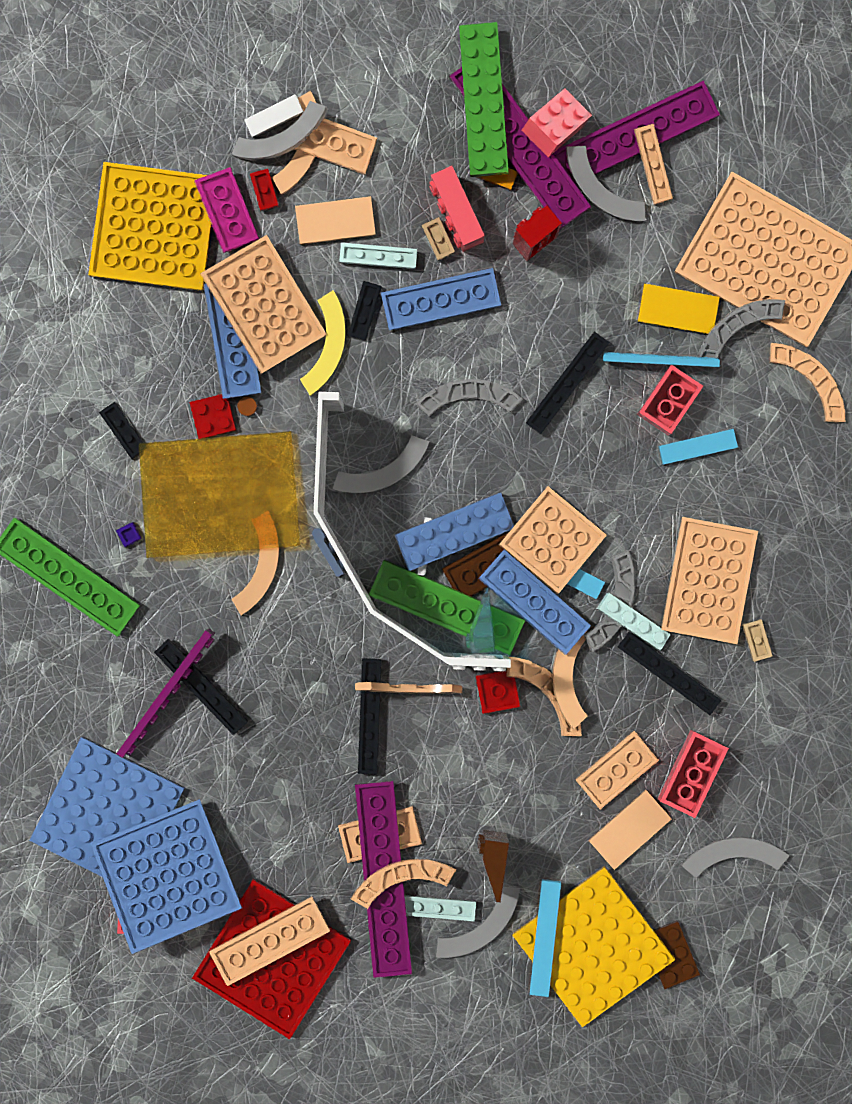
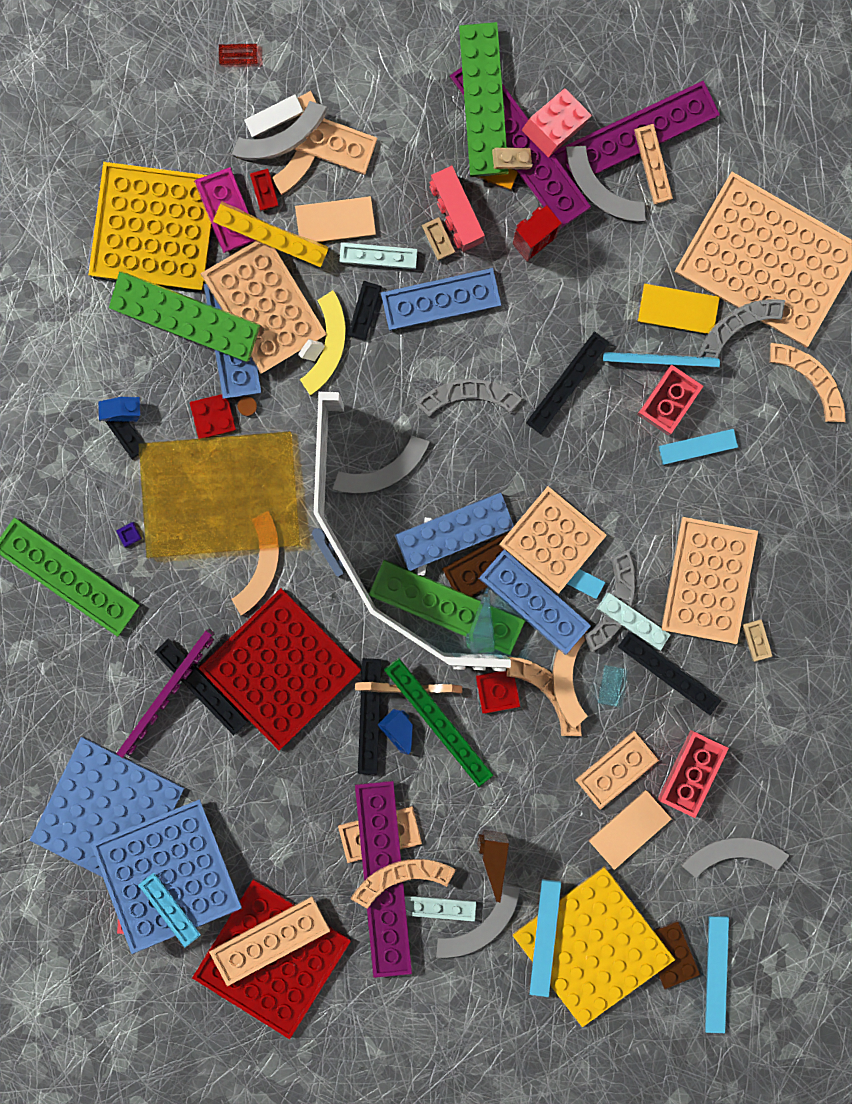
none -> blue slope [98,397,140,422]
none -> bright green plate [109,271,260,362]
none -> medium azure tile [138,873,201,948]
none -> red plate [198,588,361,751]
none -> yellow arch [213,201,328,267]
none -> clear red tile [219,43,258,65]
none -> white tile [299,339,325,361]
none -> blue slope [378,709,413,754]
none -> green tile [384,658,494,787]
none -> tan plate [492,148,532,169]
none -> clear light blue plate [597,665,624,706]
none -> medium azure tile [705,916,729,1033]

